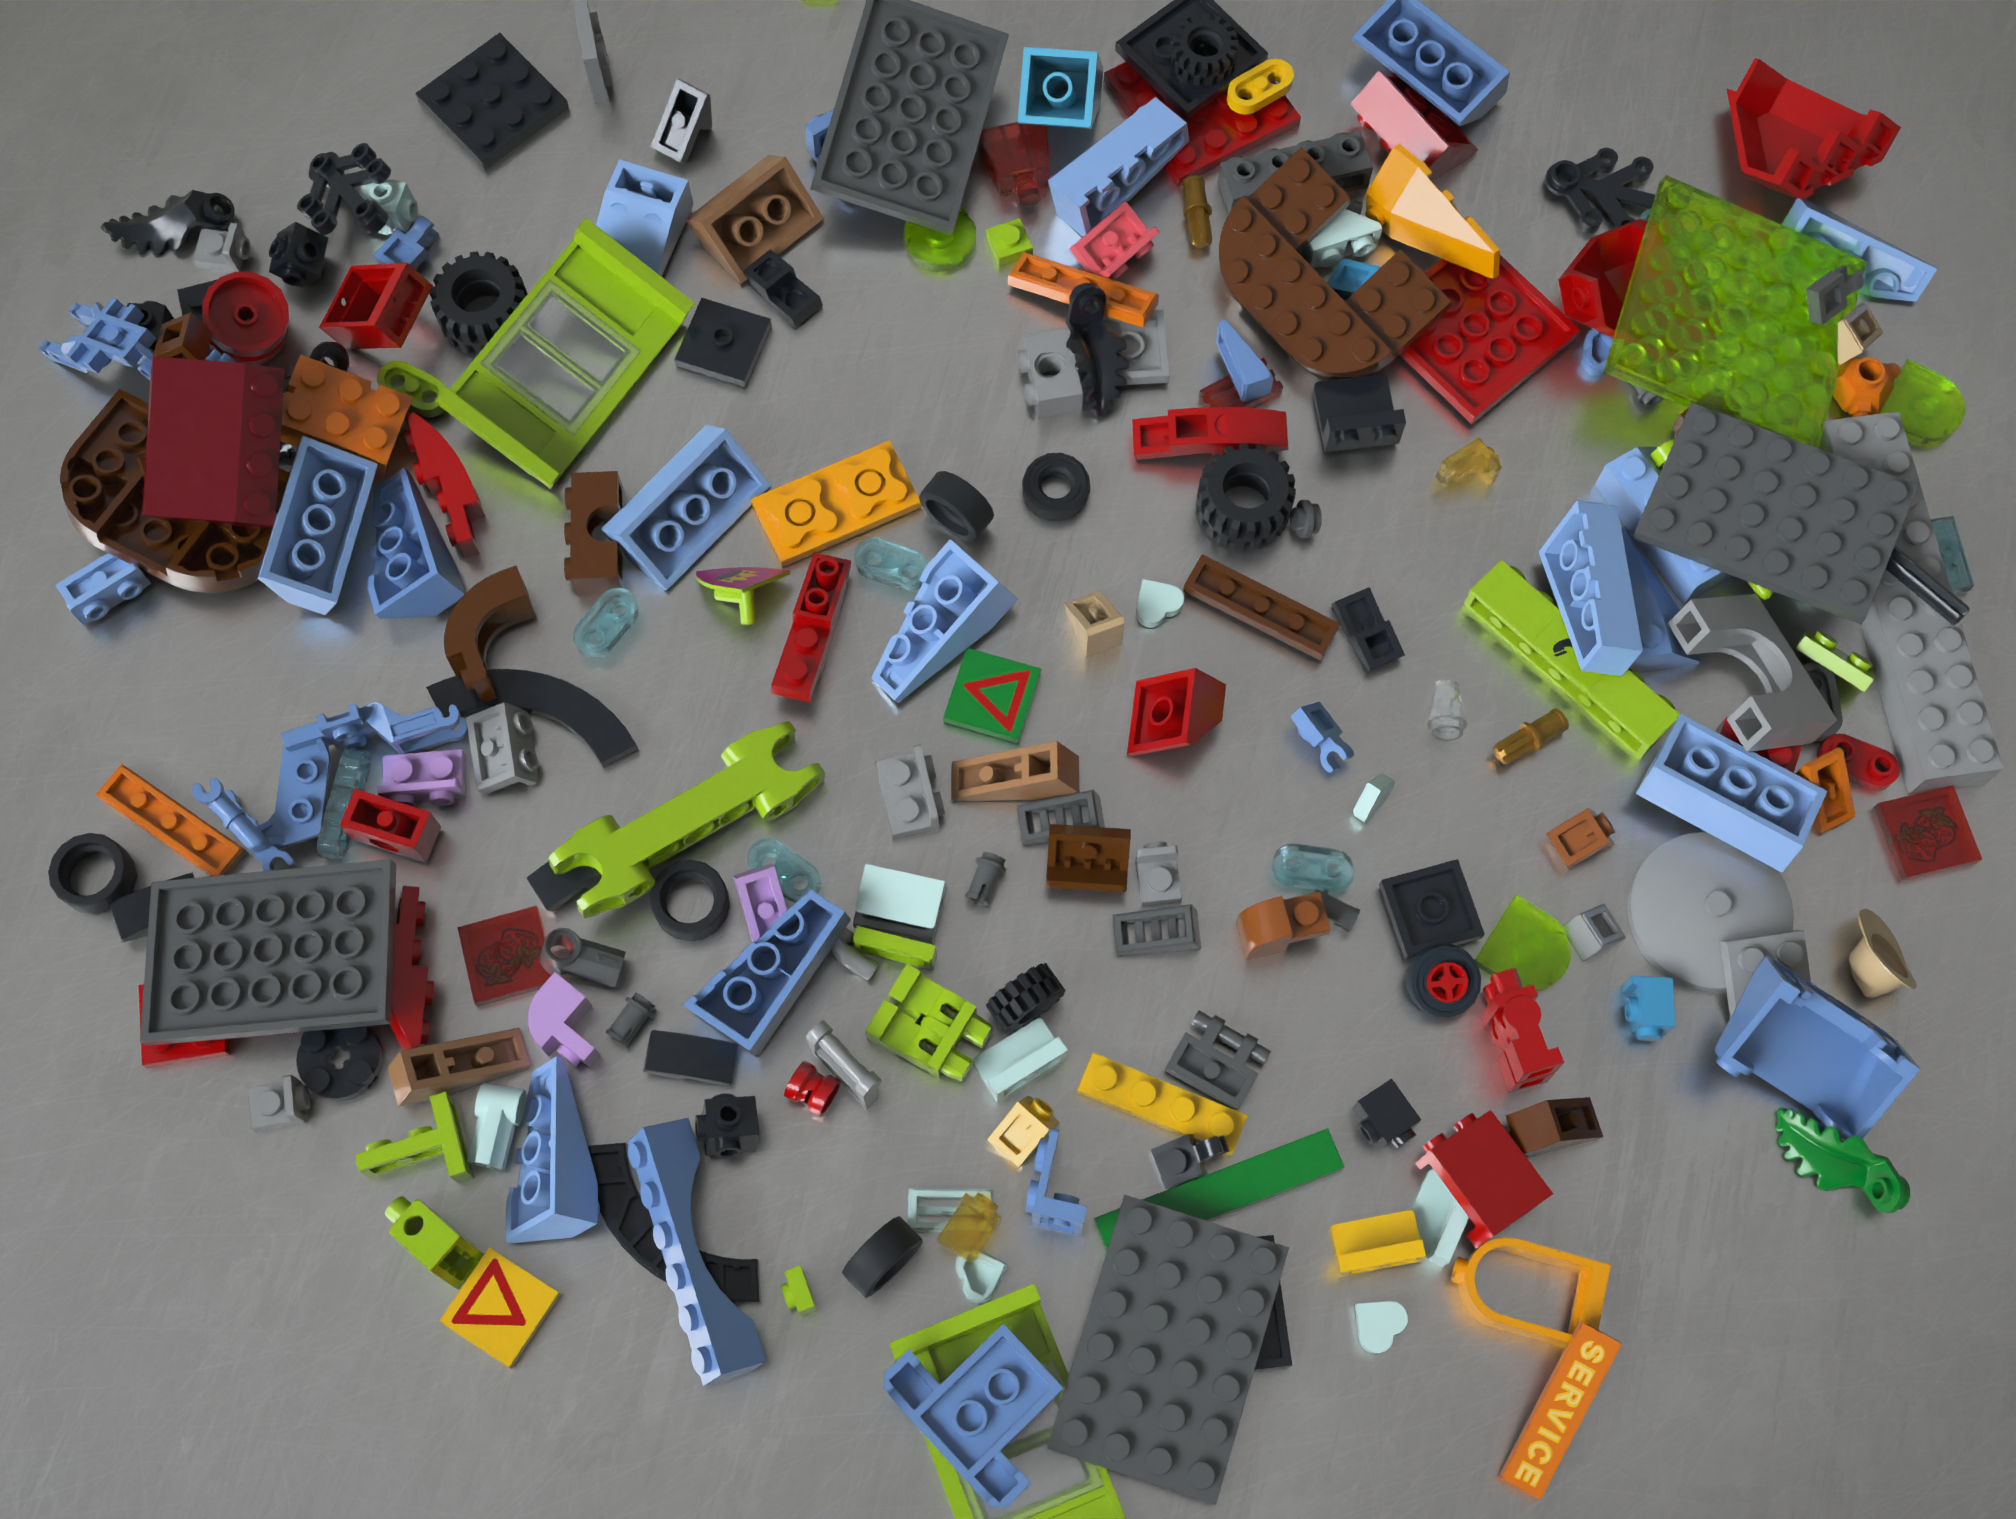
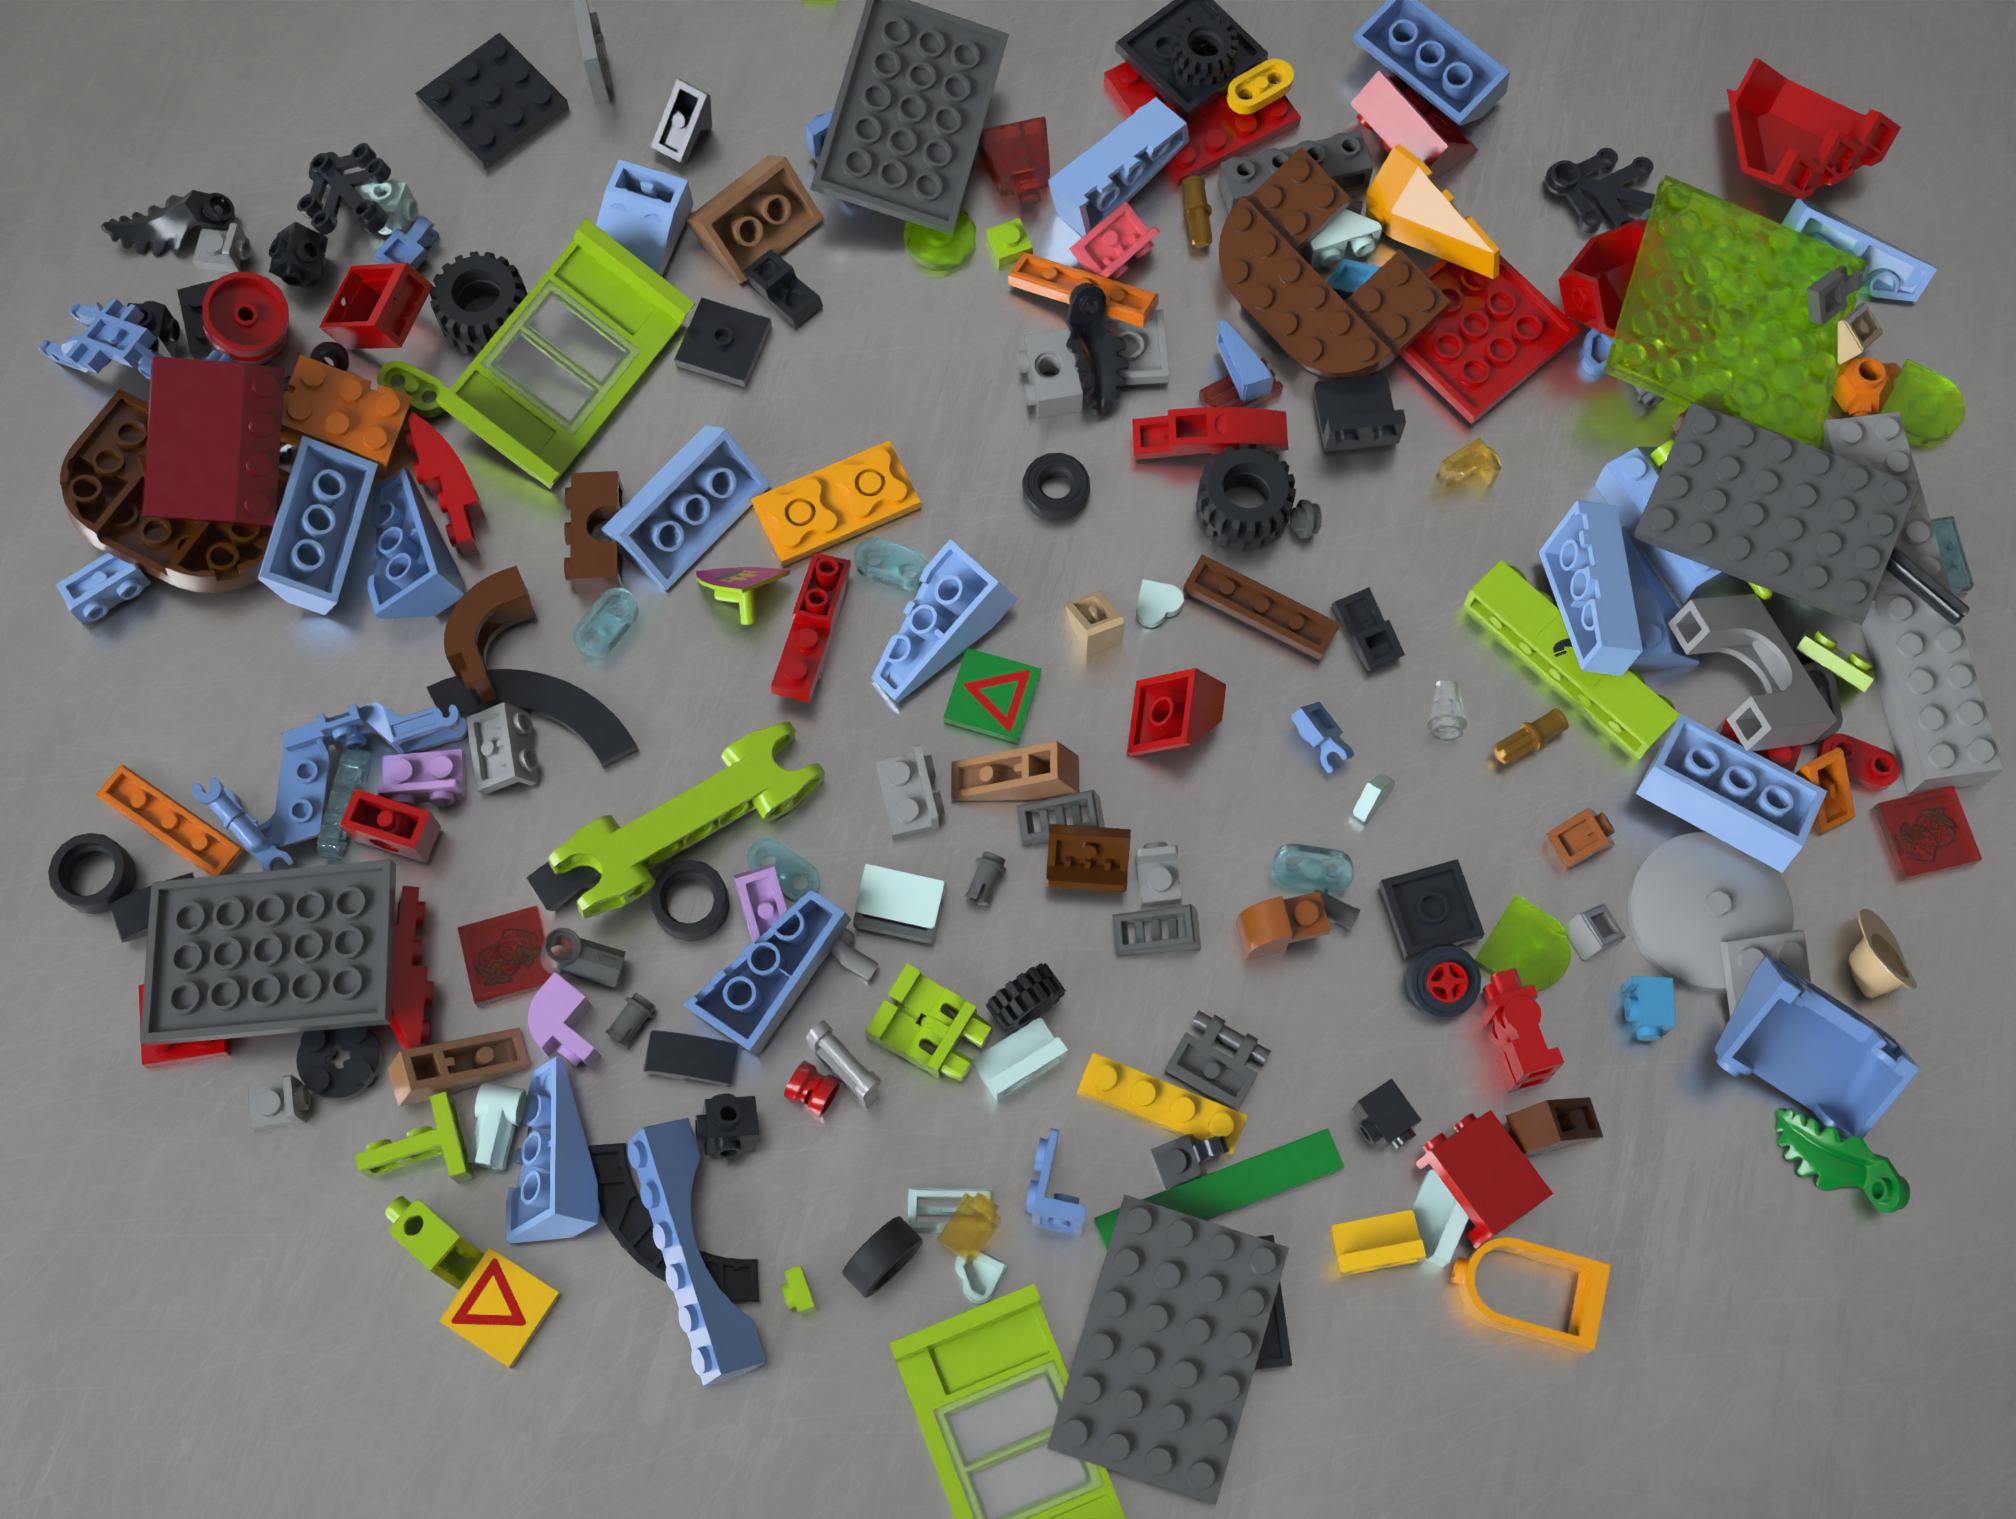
reddish brown brick [153,312,212,360] -> none
lime tile [853,926,937,970] -> none
medium blue piece [884,1323,1064,1508] -> none
black tyre [919,471,994,541] -> none
yellow bracket [988,1096,1059,1167] -> none
medium azure slope [1018,47,1103,129] -> none
light aqua tile [1355,1301,1408,1354] -> none
orange tile [1499,1320,1622,1500] -> none

